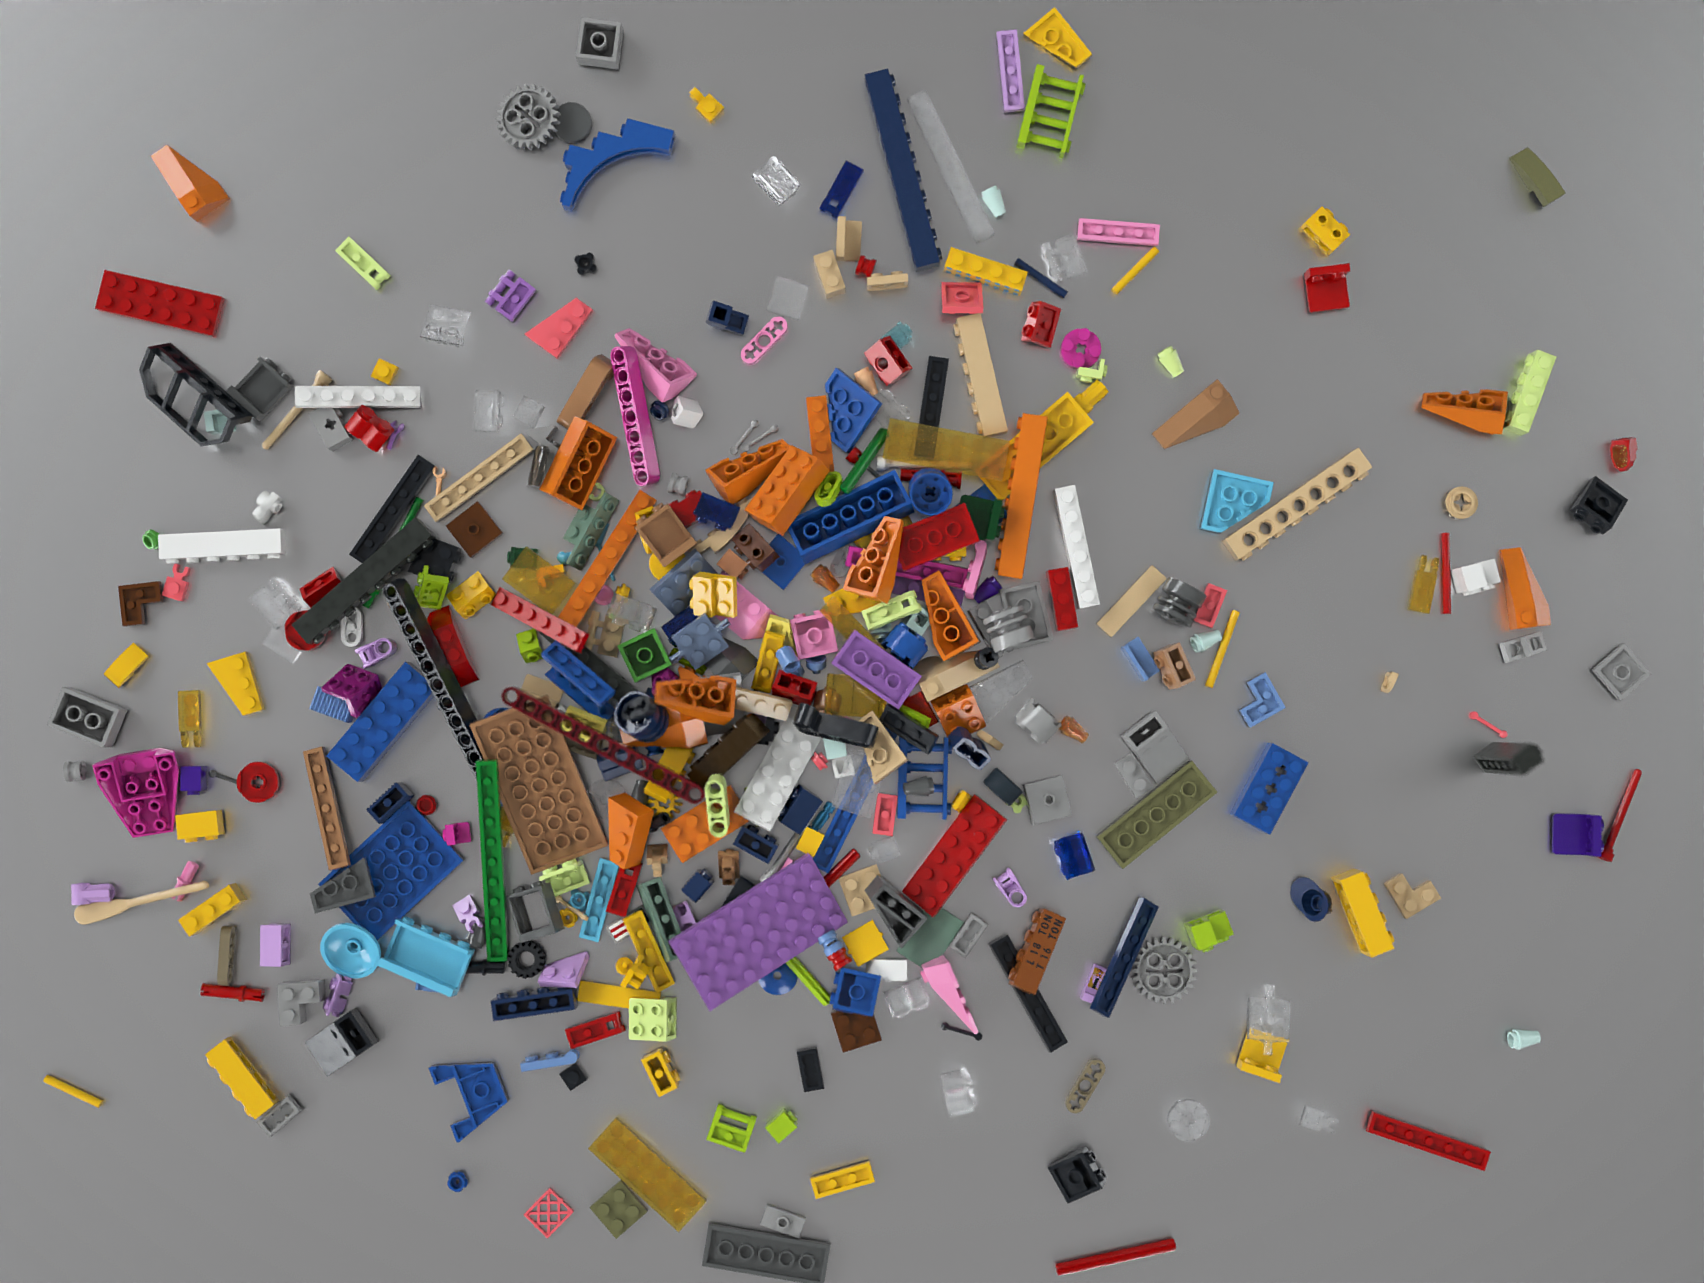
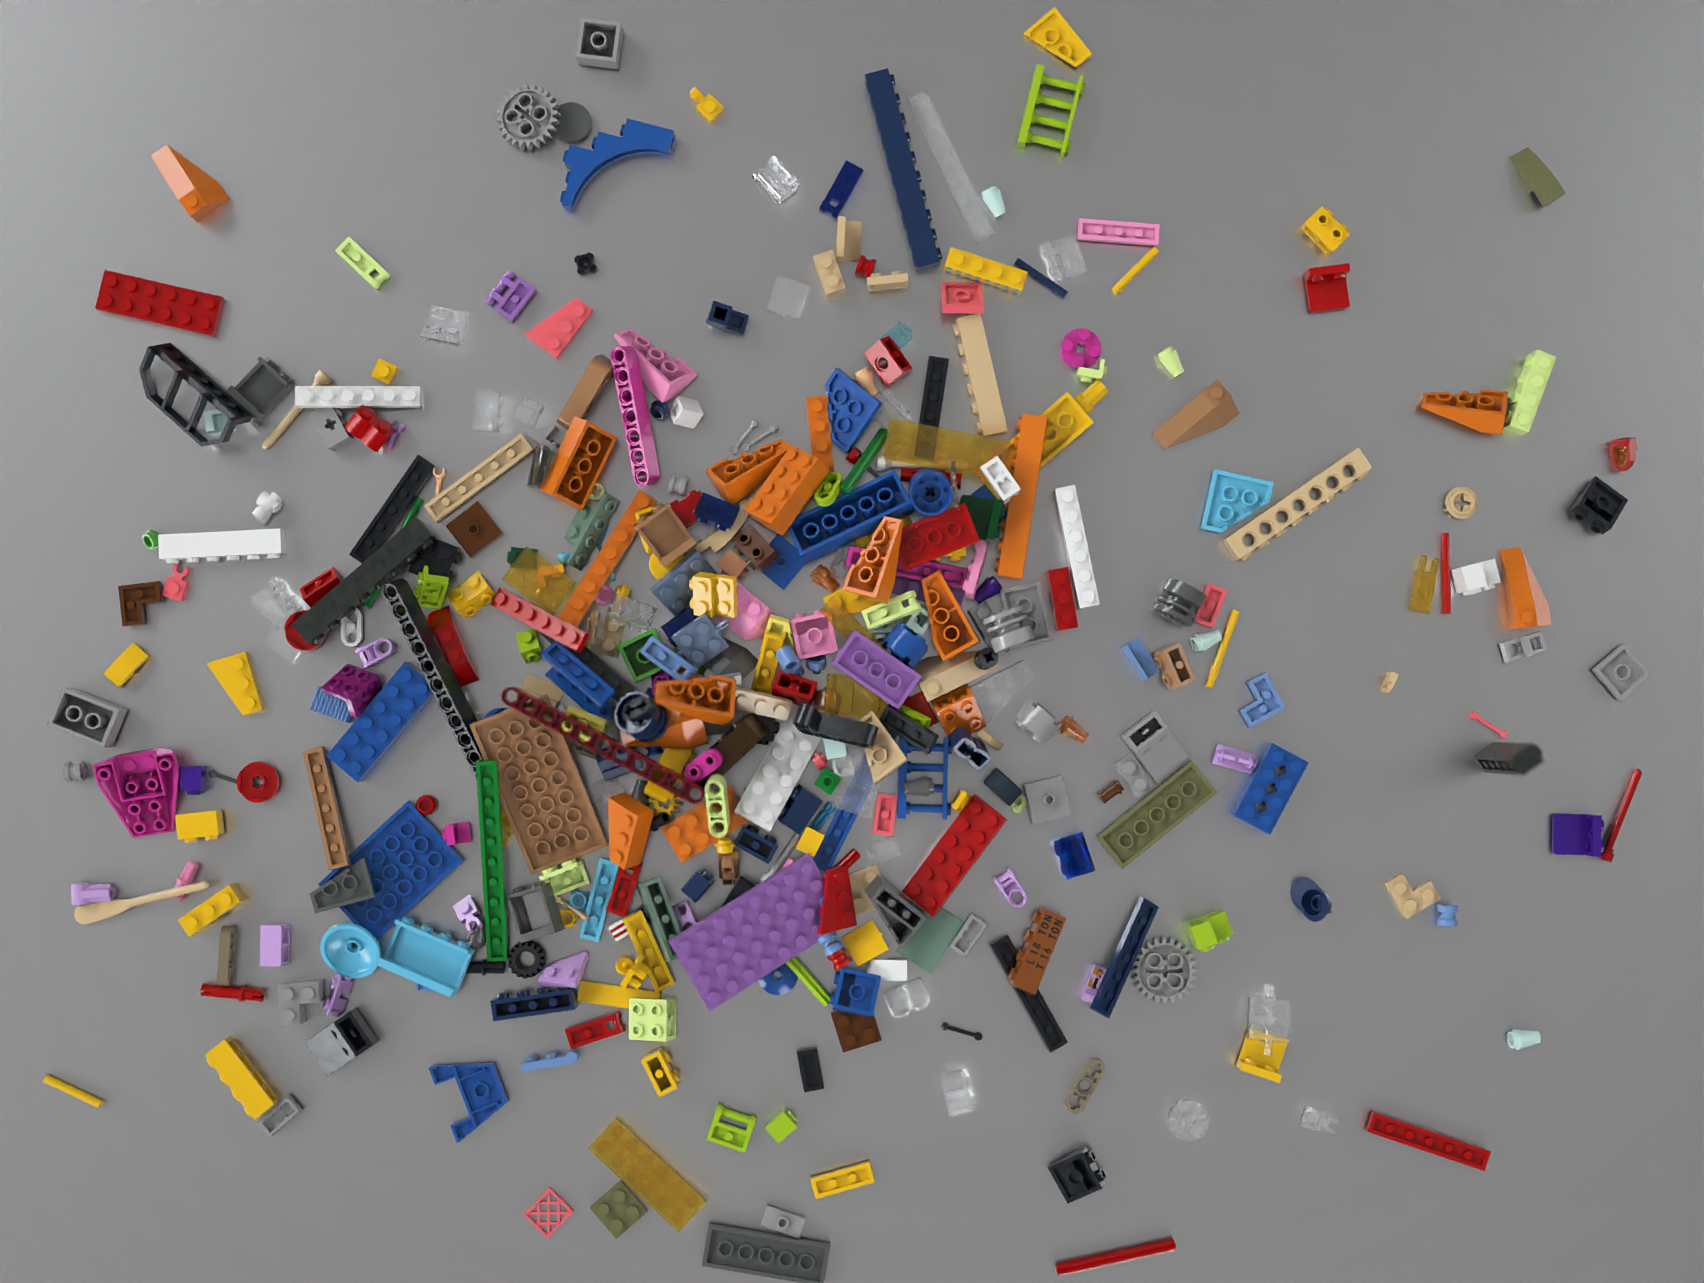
clear yellow hinge [178,690,202,748] -> none
dark blue brick [367,782,414,824] -> none
blue plate [447,1172,468,1192] -> none
black plate [559,1062,588,1091] -> none
tan plate [646,844,668,877] -> none
bright pink beam [741,317,788,365] -> none
bright pink wedge [920,955,979,1034] -> none
lavender plate [996,29,1025,113] -> none
red bracket [1021,301,1061,348] -> none
tan tile [1096,565,1167,638] -> none
yellow brick [1331,868,1395,958] -> none
none -> medium blue plate [640,635,698,680]
none -> dark pink plate [685,748,723,782]
none -> yellow plate [715,837,735,853]
none -> green bracket [814,768,842,795]
none -> red wing [817,865,857,935]
none -> clear piece [951,461,959,508]
none -> white hinge [980,456,1021,504]
none -> reddish brown pin [1097,780,1124,804]
none -> lavender hinge [1212,744,1257,774]
none -> medium blue wheel [1437,904,1458,926]

